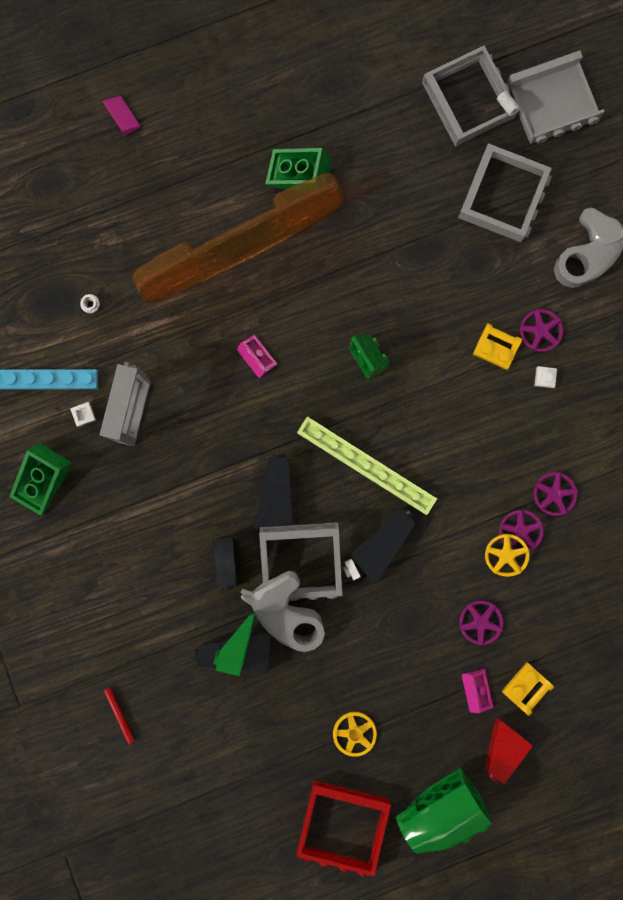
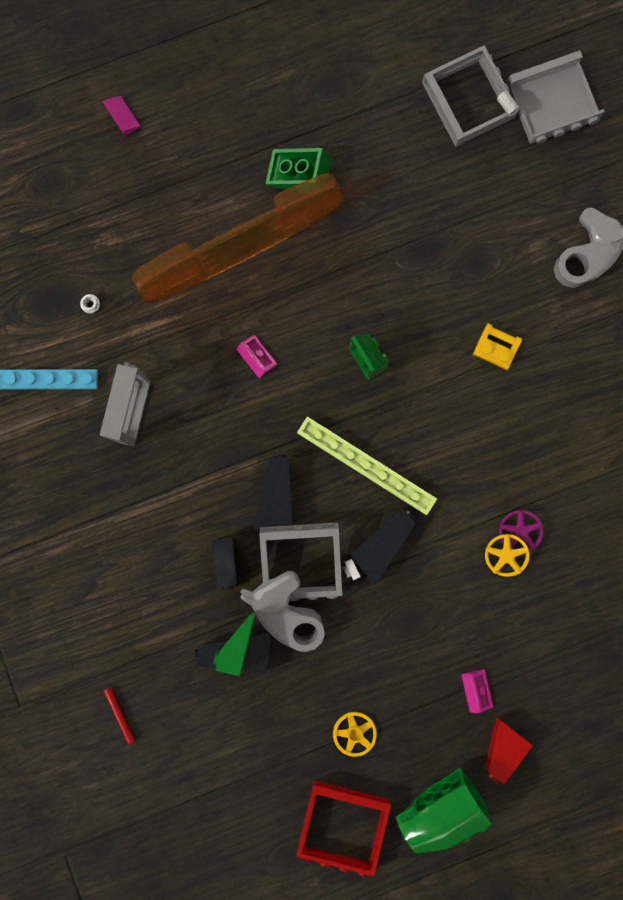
green slope [9,443,72,516] -> none
white plate [71,402,96,427] -> none
light grey window [458,143,552,242] -> none
magenta wheel [459,601,503,645] -> none
yellow plate [501,662,554,716] -> none
magenta wheel [520,309,563,352] -> none
white plate [534,366,557,388] -> none
magenta wheel [534,473,578,516] -> none

